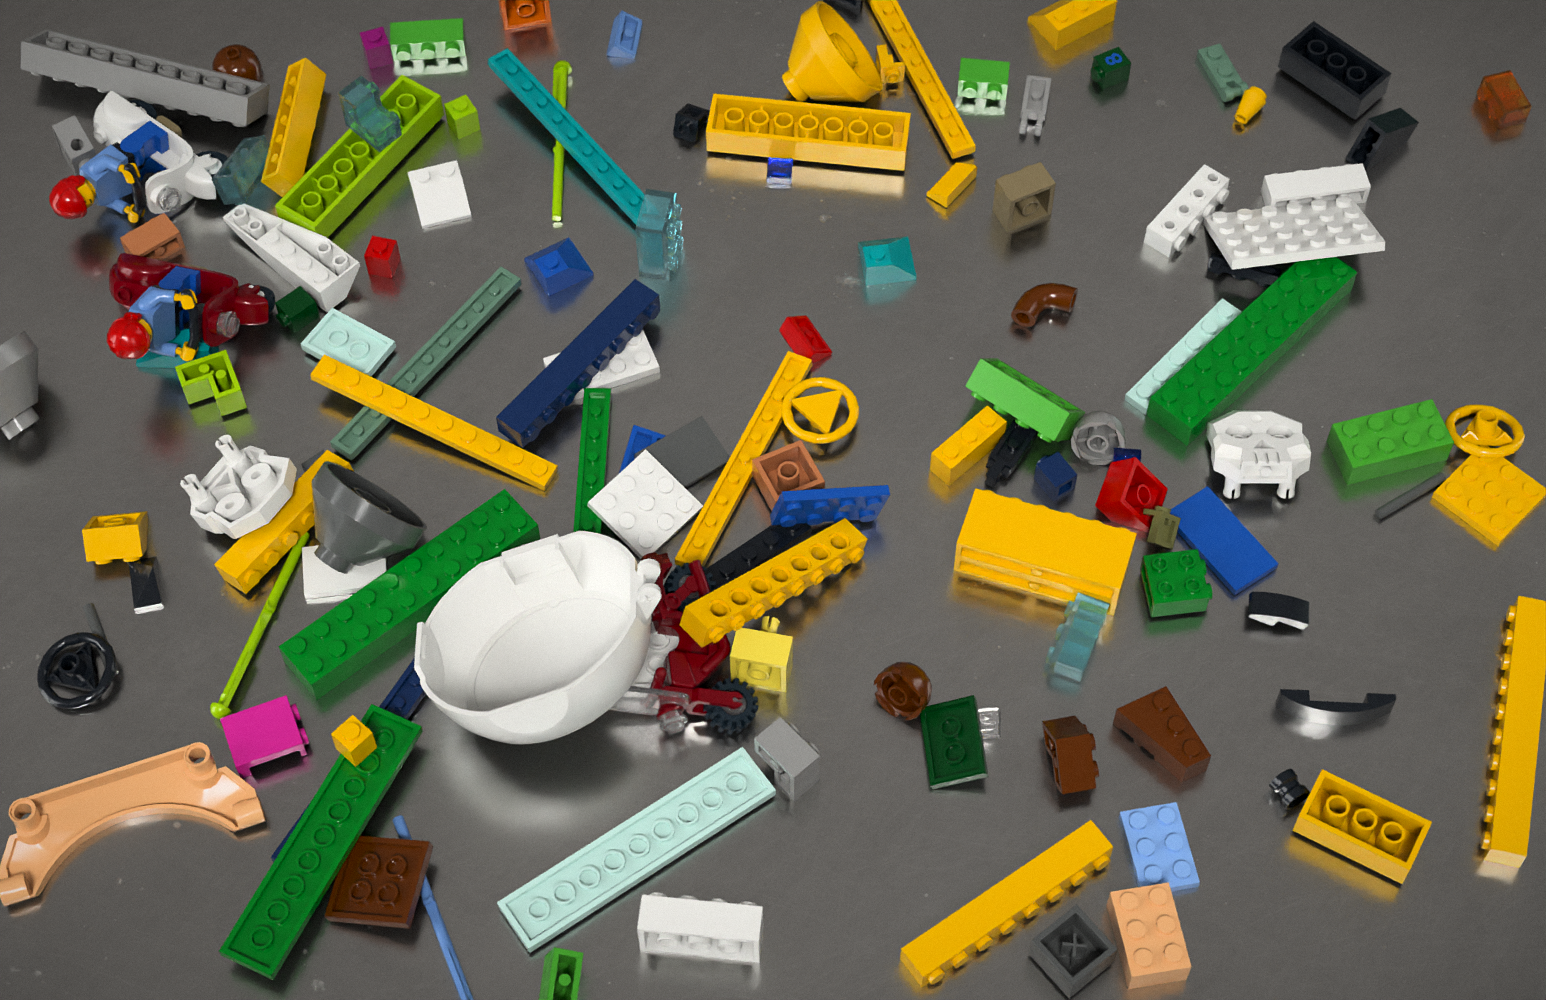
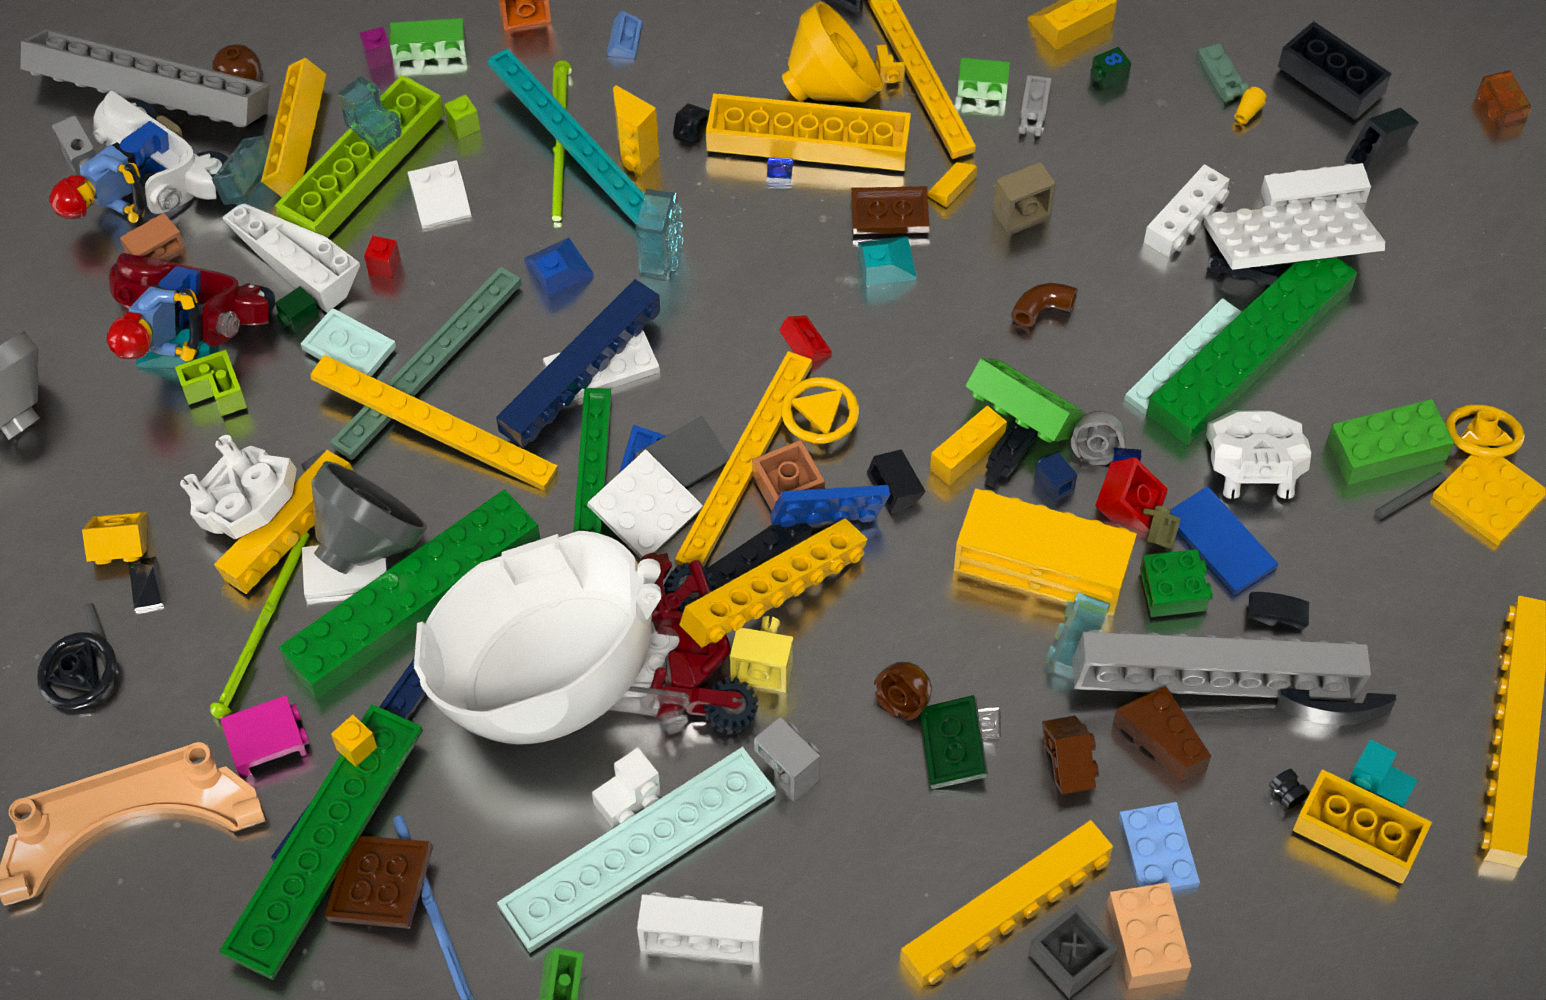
none -> white brick [592,748,661,828]
none -> yellow slope [613,85,659,175]
none -> reddish brown plate [851,186,930,234]
none -> black brick [867,449,926,514]
none -> light grey brick [1072,630,1371,701]
none -> teal brick [1348,739,1418,808]

